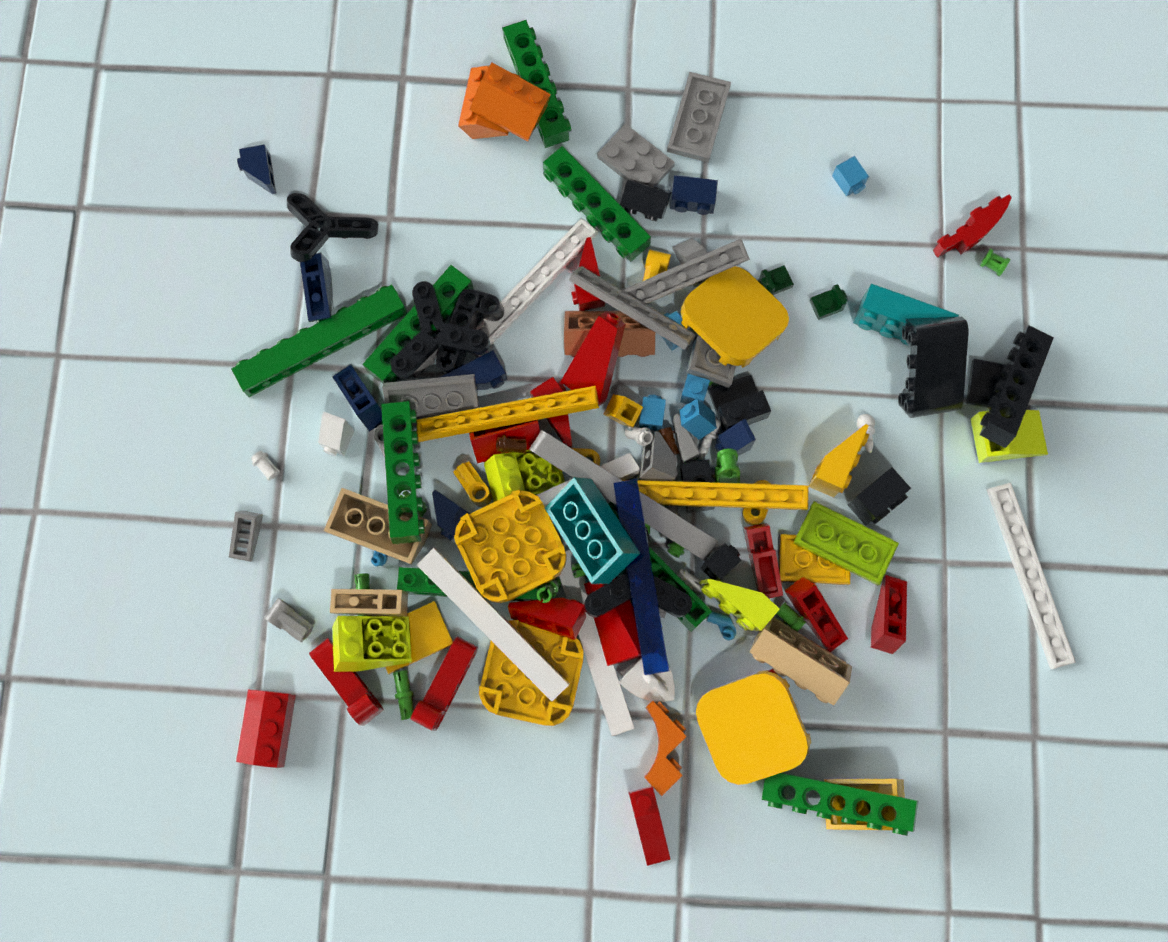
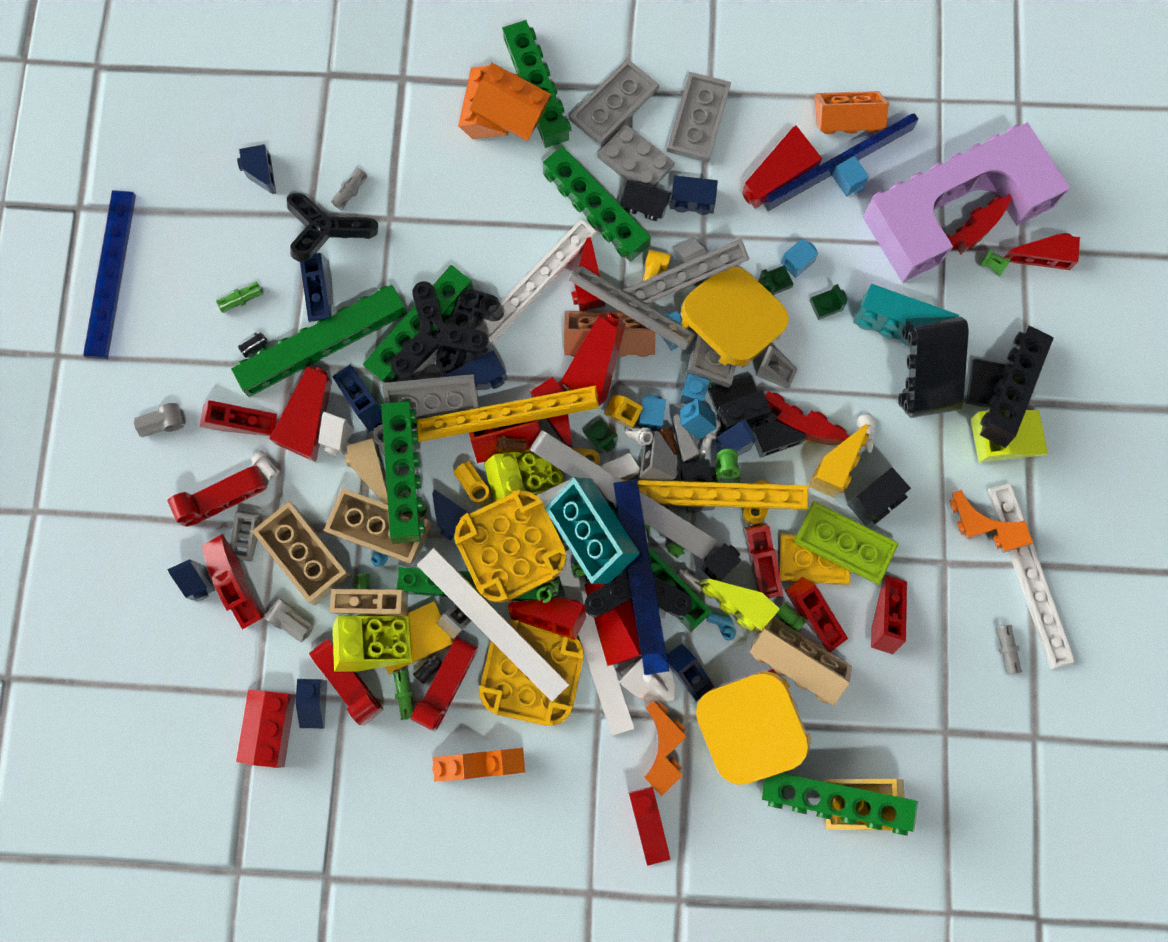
none -> clear blue tile [83,190,136,360]
none -> light grey piece [134,403,184,437]
none -> red beam [167,466,267,527]
none -> dark blue slope [167,559,215,602]
none -> red slope [199,400,277,436]
none -> red slope [202,534,264,630]
none -> bright green pin [216,281,263,313]
none -> black pin [238,332,269,358]
none -> tan brick [252,501,352,606]
none -> red slope [269,367,332,462]
none -> dark blue slope [295,679,327,729]
none -> light grey pin [331,168,368,210]
none -> tan slope [344,438,388,505]
none -> black pin [413,653,442,685]
none -> orange arch [432,748,525,782]
none -> light grey slope [436,604,471,640]
none -> light grey plate [569,58,659,146]
none -> dark green bracket [583,418,618,454]
none -> dark blue slope [664,643,714,701]
none -> red slope [743,125,822,209]
none -> black slope [752,420,806,458]
none -> light grey slope [756,346,797,389]
none -> clear blue tile [764,113,919,211]
none -> red slope [765,391,850,445]
none -> dark azure brick [780,238,818,278]
none -> orange slope [815,91,889,134]
none -> lavender arch [863,122,1070,283]
none -> orange arch [949,490,1033,553]
none -> light grey pin [996,625,1022,674]
none -> red slope [1004,233,1080,270]

